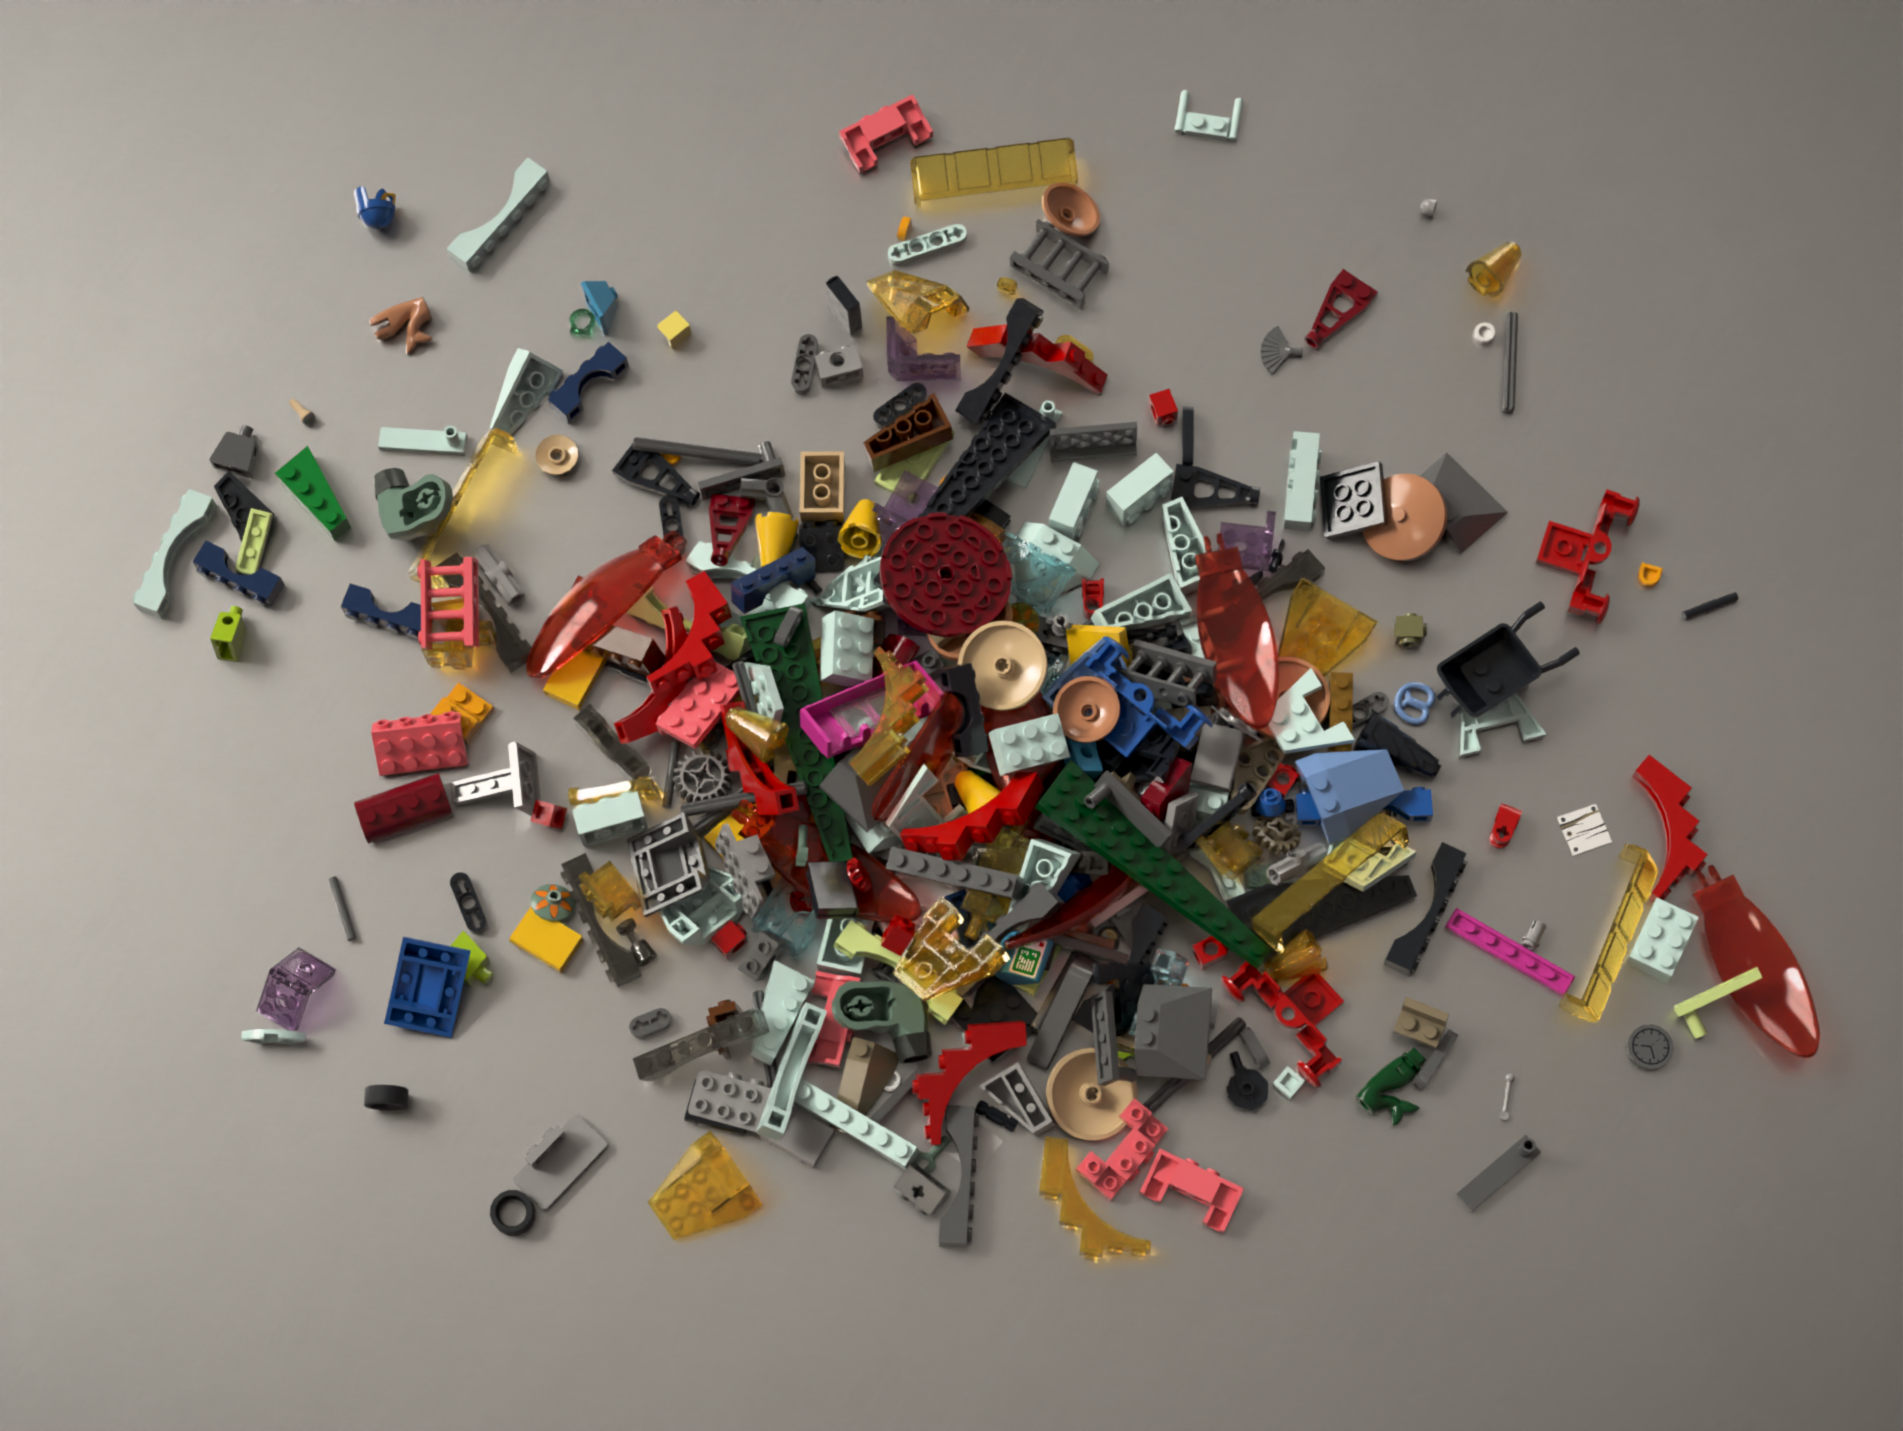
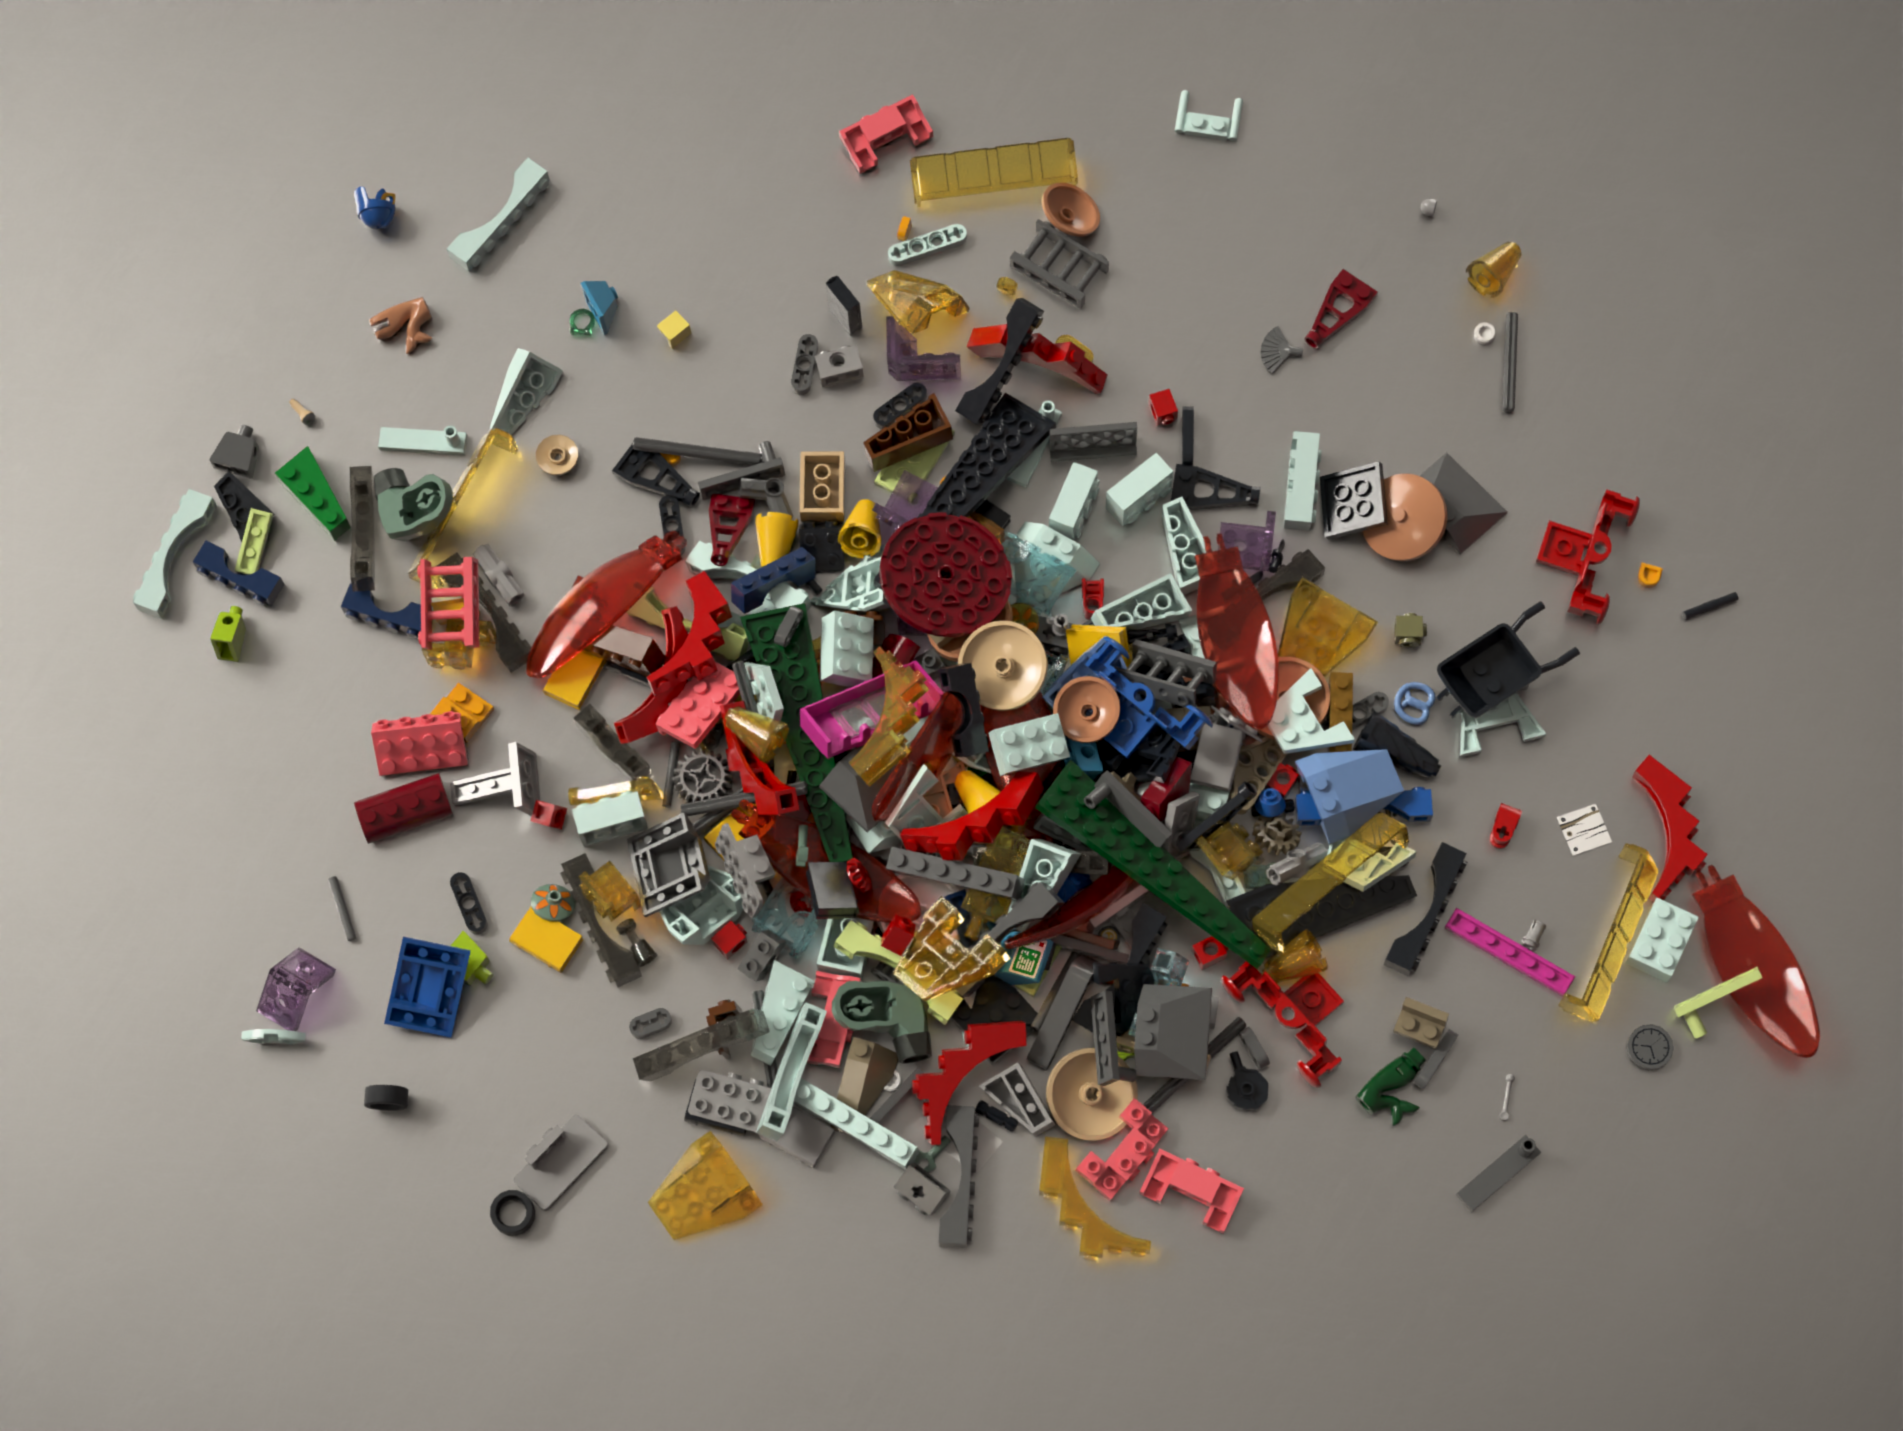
dark blue arch [548,342,629,424] -> none
light aqua plate [1273,1066,1305,1099] -> none
none -> clear smoke arch [350,466,375,592]

